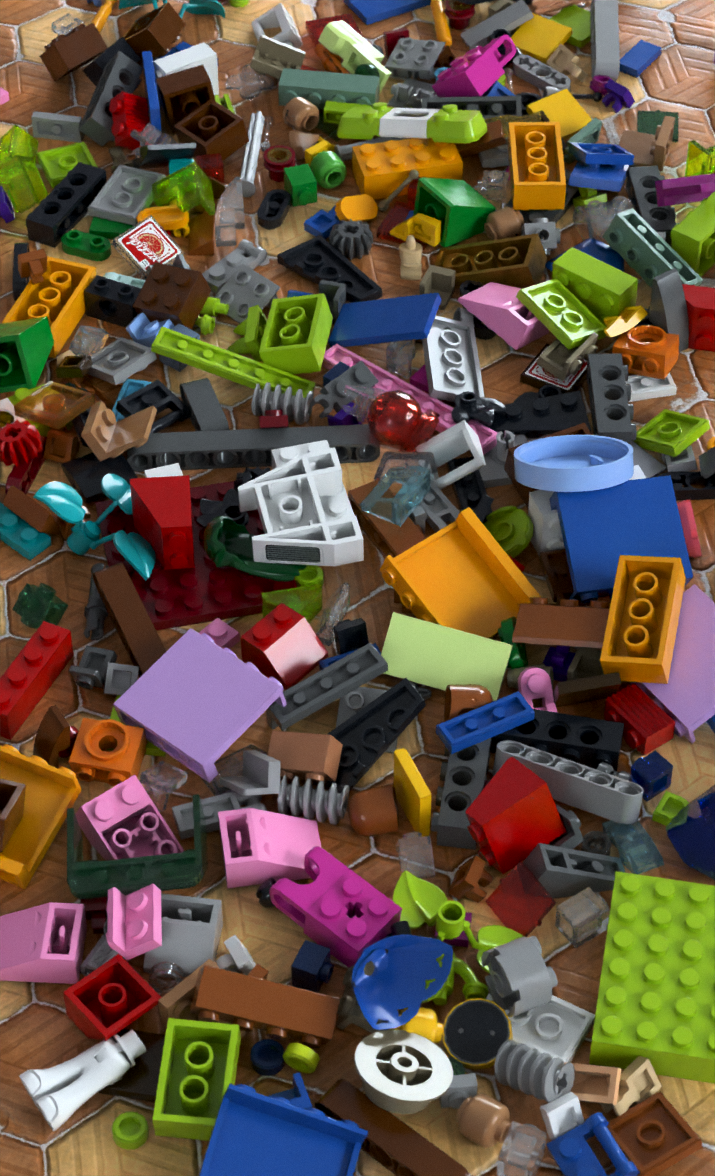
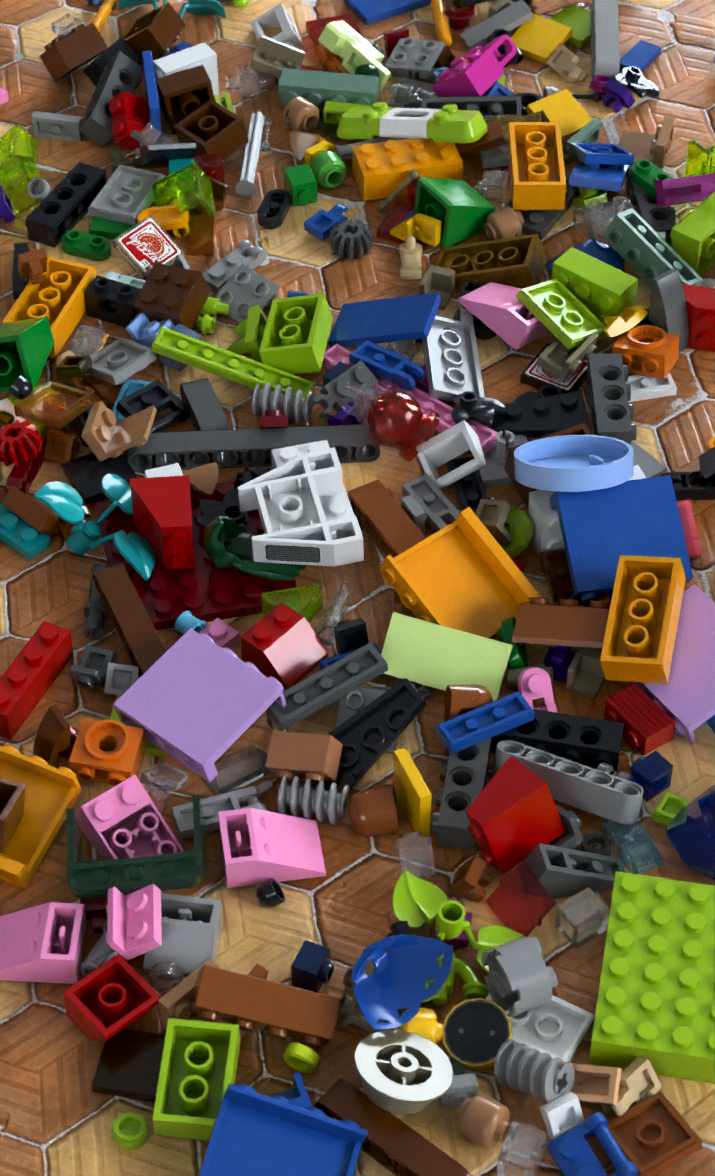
clear green brick [12,583,68,629] -> none
white piece [19,1029,147,1132] -> none
lime tile [37,142,98,188] -> none
clear slope [215,177,245,247] -> none
white tile [216,935,256,975] -> none
light grey panel [220,750,281,796] -> none
dark blue tile [250,1039,285,1076] -> none
dark red piece [263,145,296,182] -> none
dark pink brick [269,846,402,968] -> none
black wing [277,235,382,303] -> none
lime tile [294,565,324,592] -> none
dark grey panel [319,280,346,325] -> none
light orange tile [335,194,378,222] -> none
clear light blue tile [360,466,430,526] -> none
clear slope [374,451,437,484] -> none
light grey beam [513,55,571,92] -> none
light grey brick [521,218,561,256] -> none
dark brown tile [553,672,622,707] -> none
lime tile [632,409,710,457] -> none
clear green piece [637,110,678,142] -> none
light grey plate [664,446,697,472] -> none
none -> black hinge [8,375,33,400]
none -> light grey hinge [27,177,50,199]
none -> medium azure axle [174,611,207,635]
none -> medium nougat tile [183,463,218,498]
none -> blue hinge [349,341,426,391]
none -> dark tan panel [475,499,513,544]
none -> plate [614,66,660,98]
none -> green plate [630,159,673,197]

